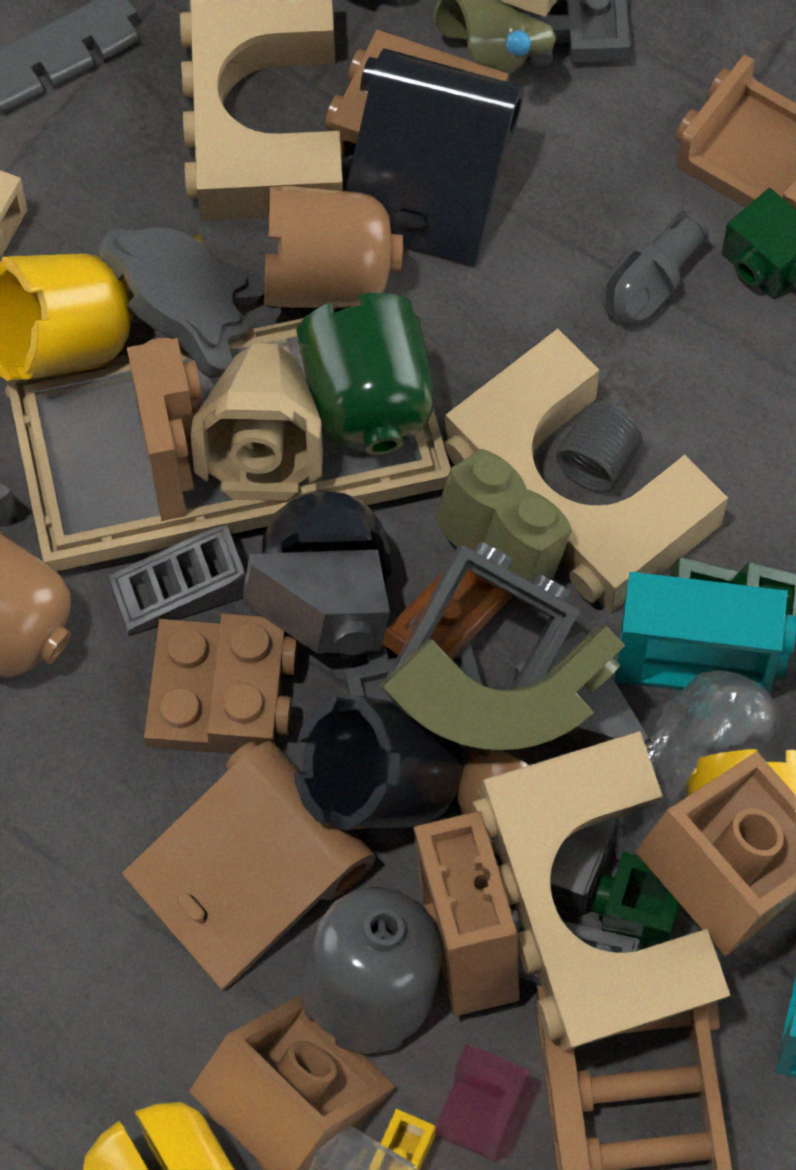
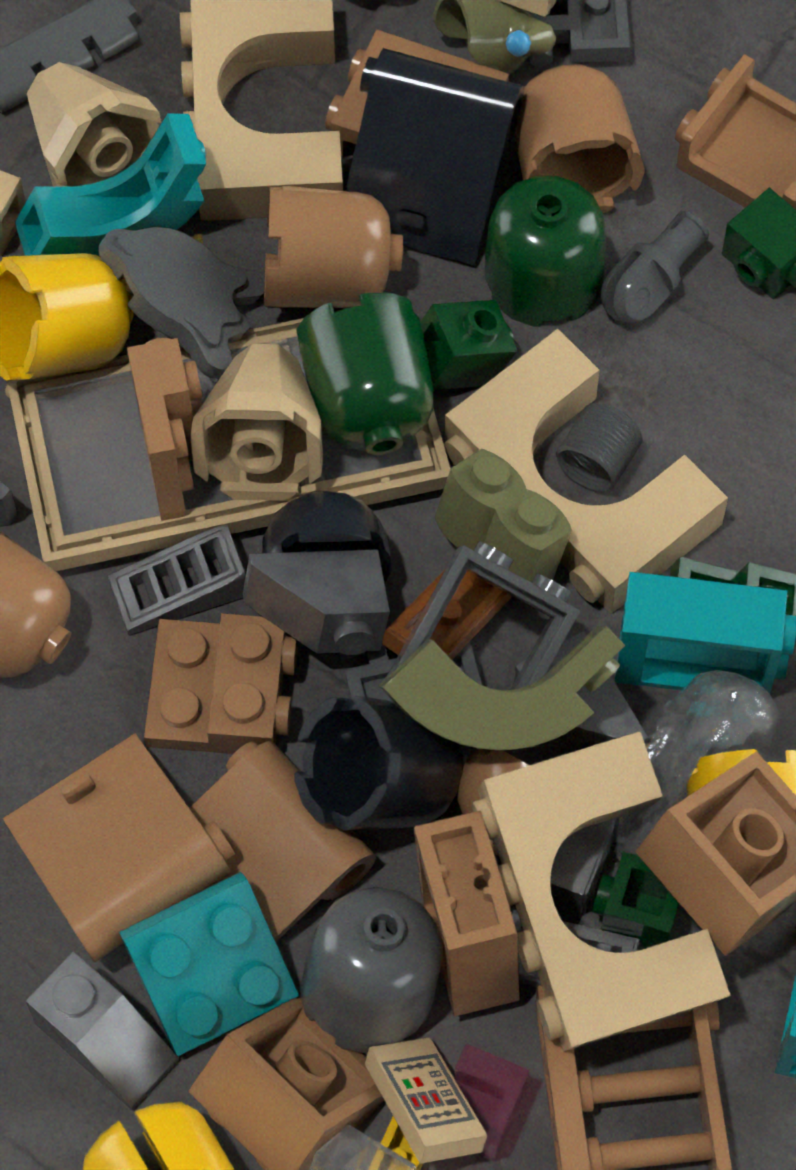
none -> medium nougat door [3,733,235,962]
none -> teal arch [15,113,206,257]
none -> flat silver slope [26,952,179,1111]
none -> tan cone [27,62,162,187]
none -> teal plate [119,872,299,1056]
none -> tan tile [365,1037,487,1164]
none -> dark green brick [421,300,517,390]
none -> dark green cylinder [485,176,605,327]
none -> medium nougat cylinder [514,64,645,213]

